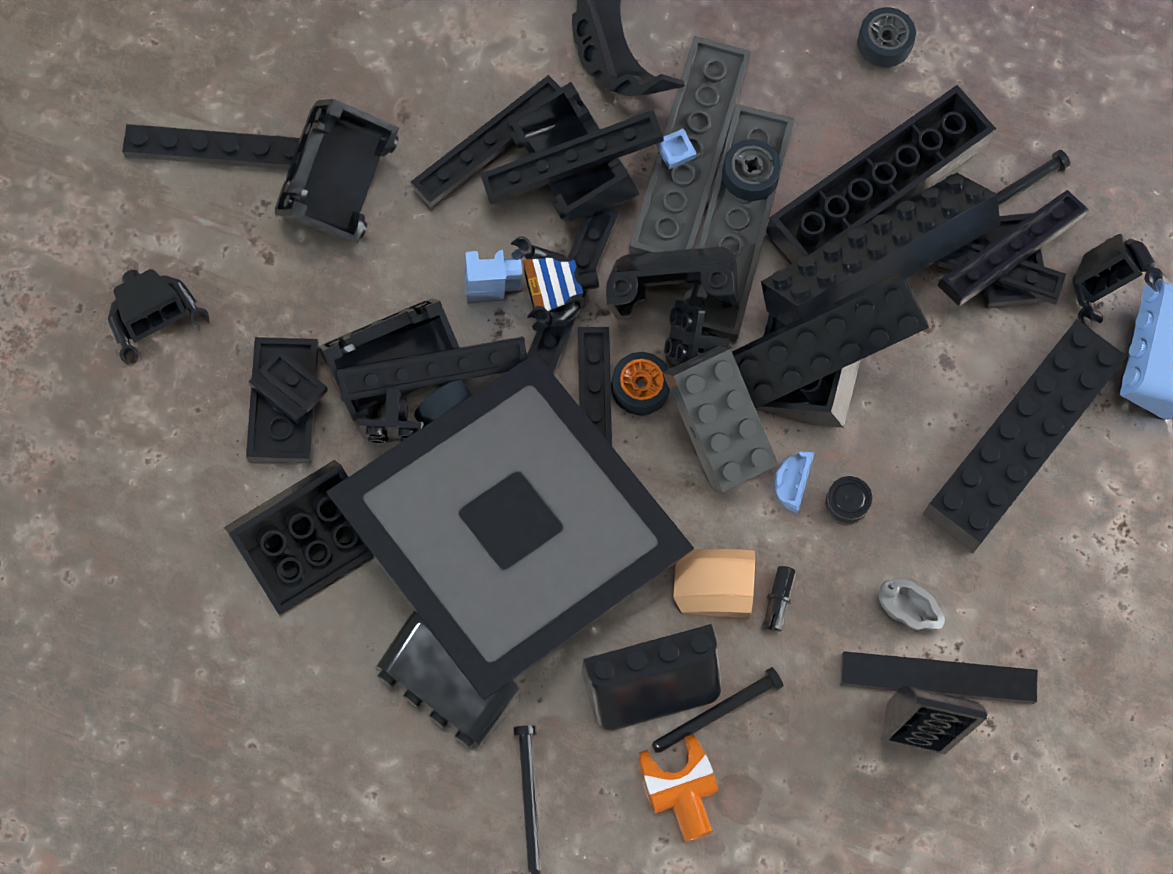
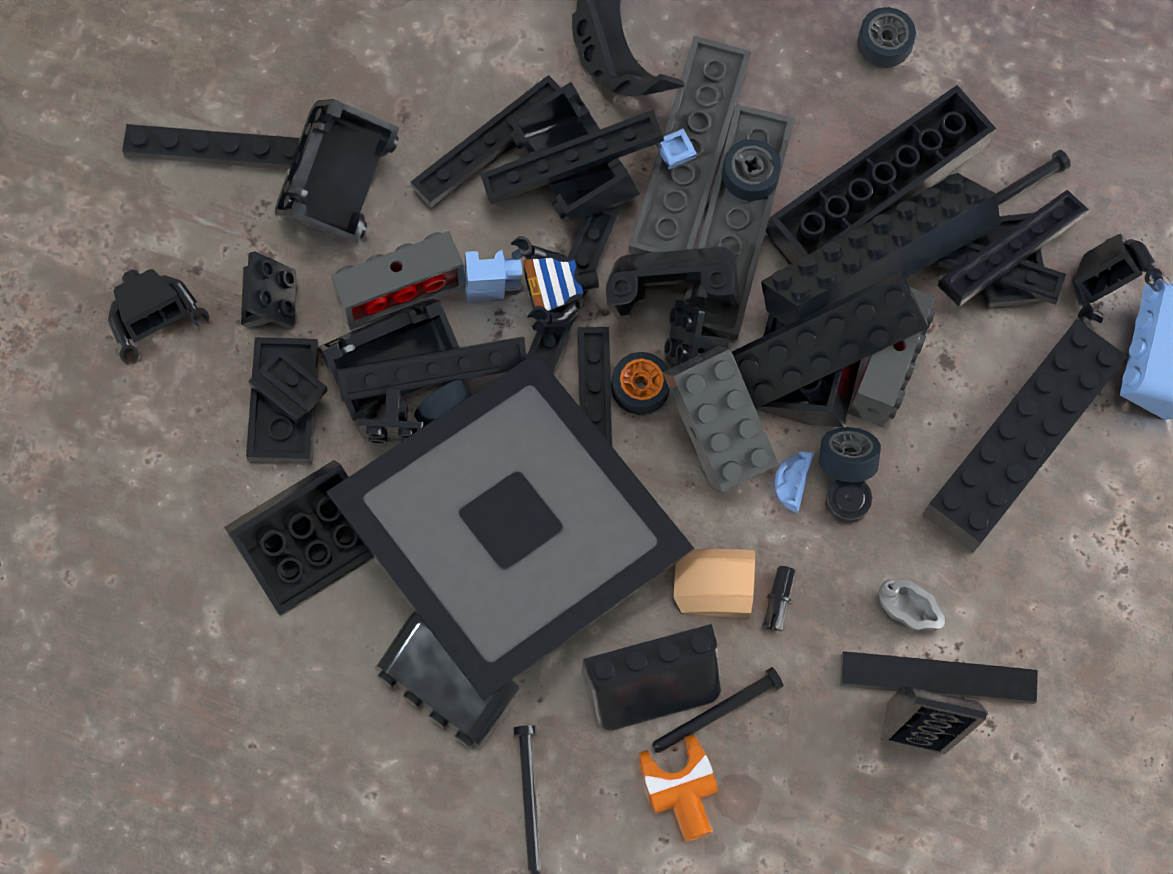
none -> black bracket [241,251,296,328]
none -> dark grey brick [331,231,465,330]
none -> black wheel [819,427,881,483]
none -> dark grey brick [848,287,936,427]

